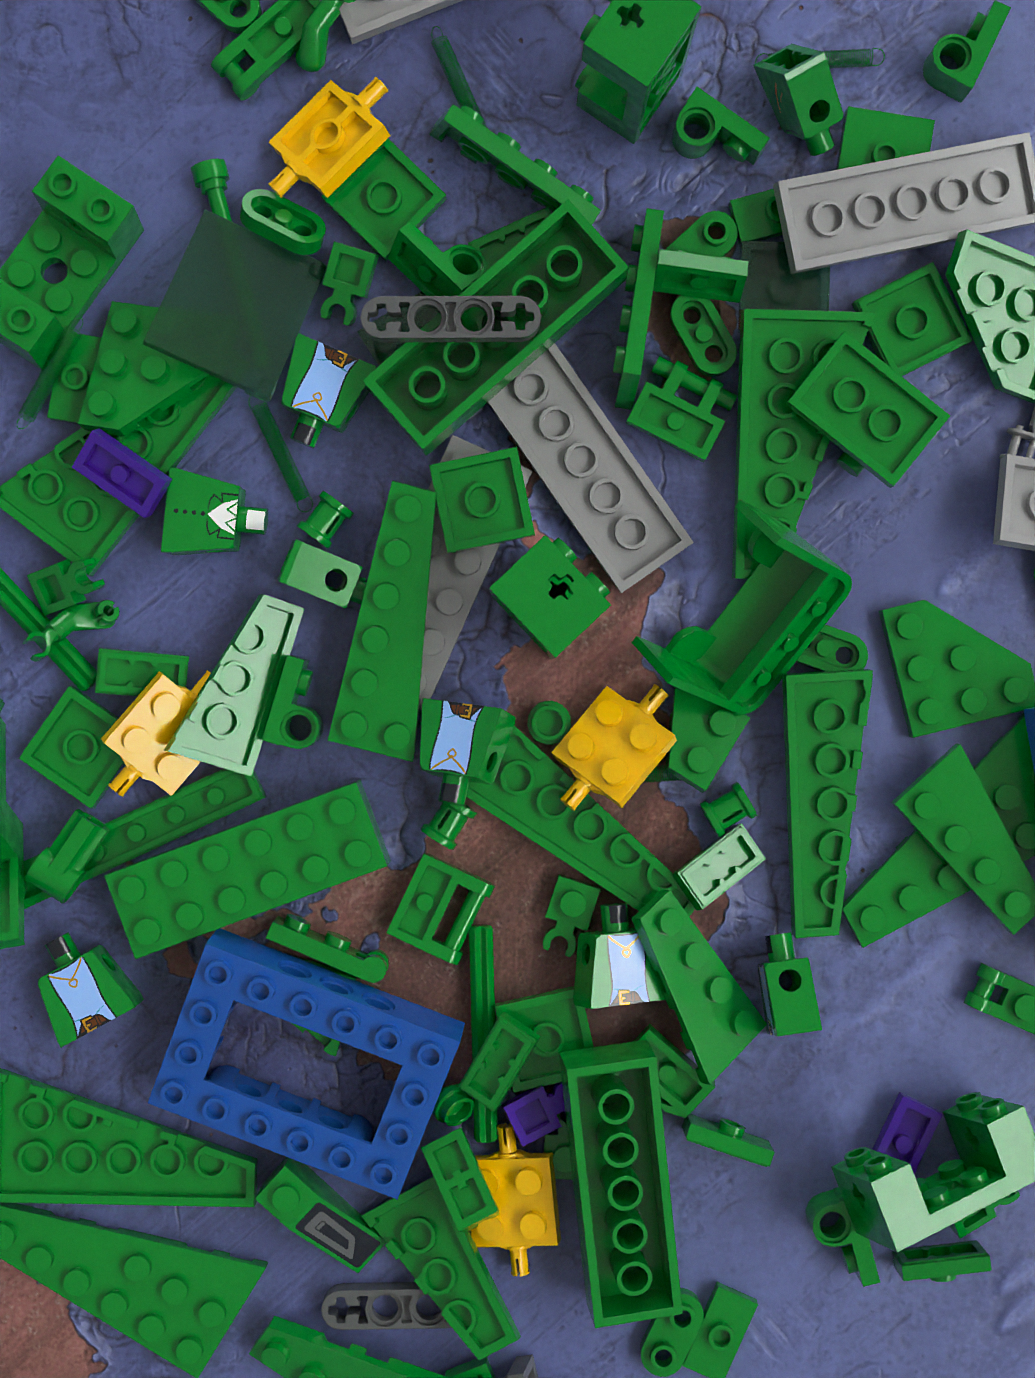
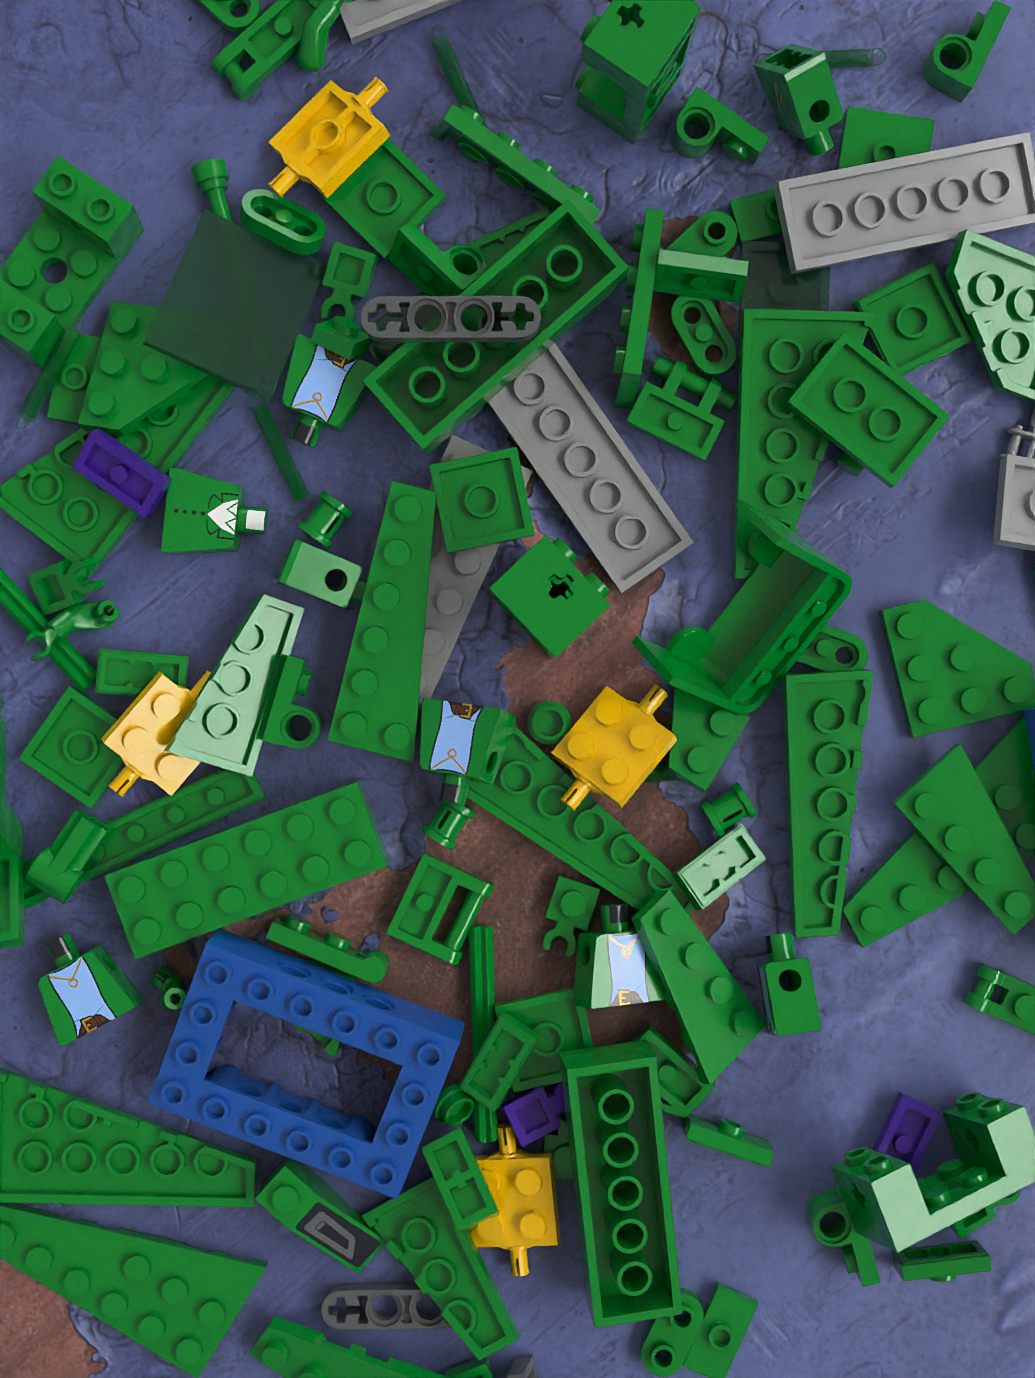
none -> green arm [151,966,186,1012]
none -> green plate [310,316,371,360]

